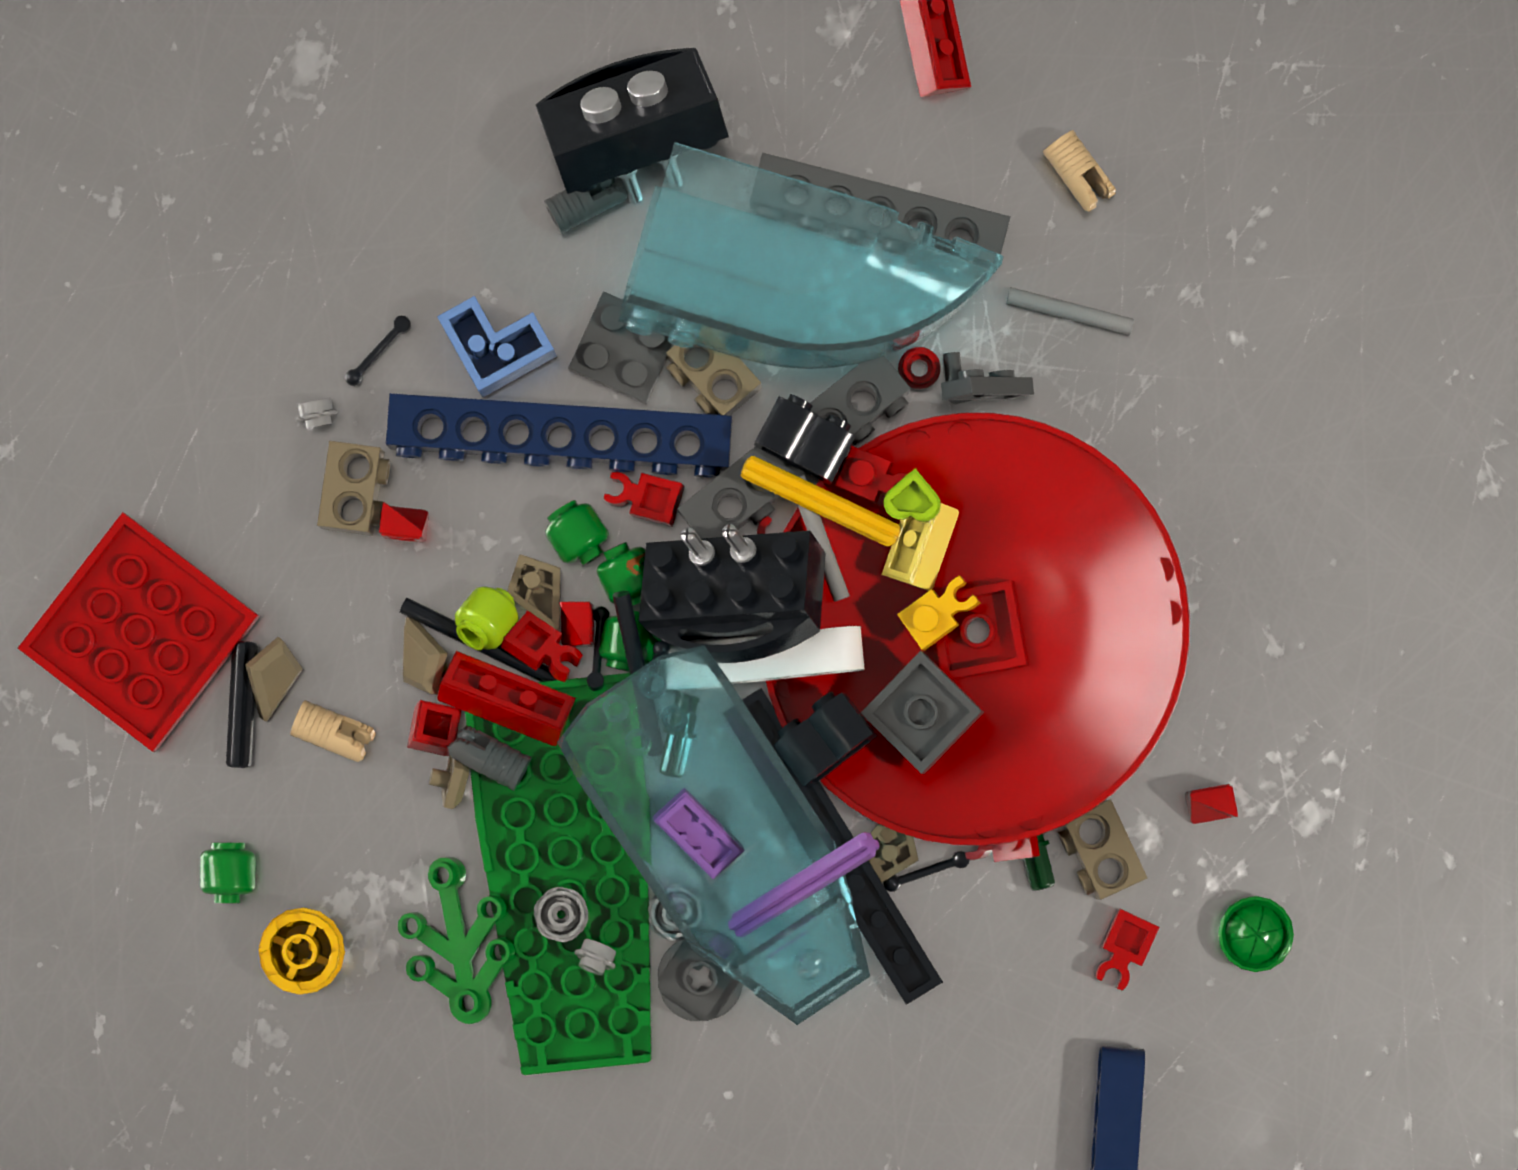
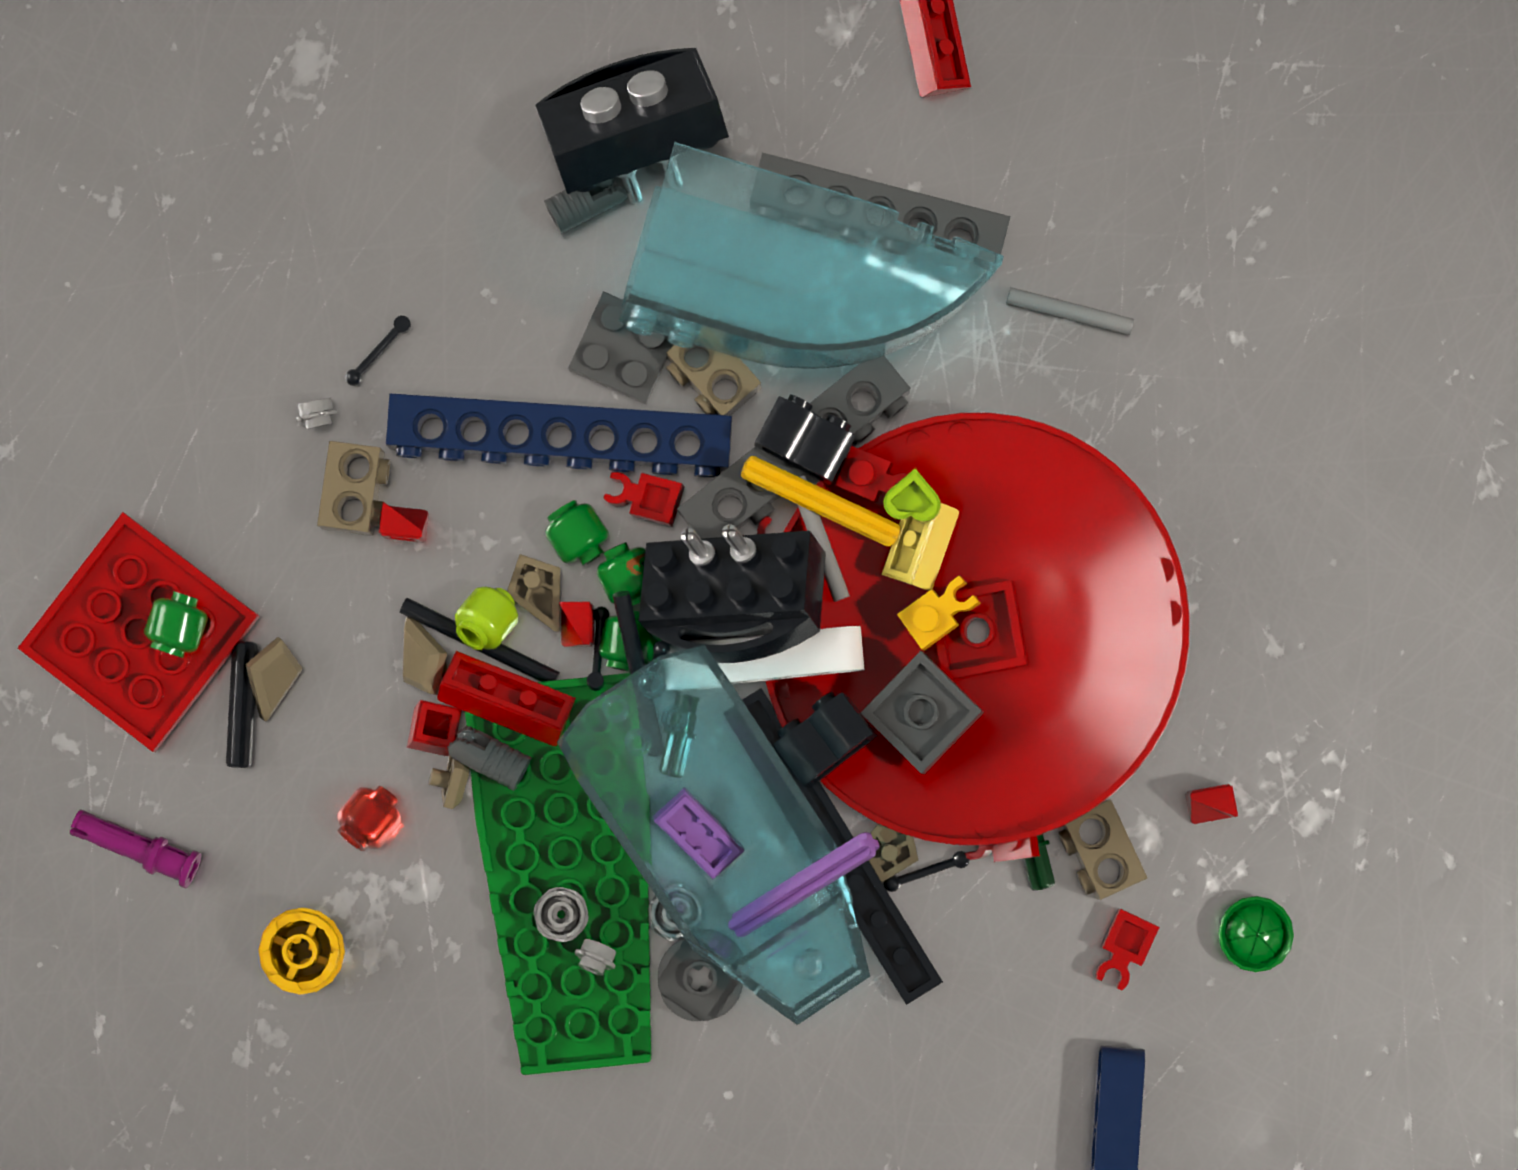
green head [199,843,256,903] -> none
tan hinge [290,700,376,762] -> none
green plant [398,857,515,1024] -> none
medium blue brick [437,296,557,397] -> none
red plate [501,610,583,682] -> none
red plate [898,347,941,390] -> none
dark grey plate [941,352,1034,404] -> none
tan hinge [1043,130,1116,212] -> none
none -> magenta pin [70,809,202,888]
none -> green head [144,591,208,658]
none -> clear red head [337,786,401,851]

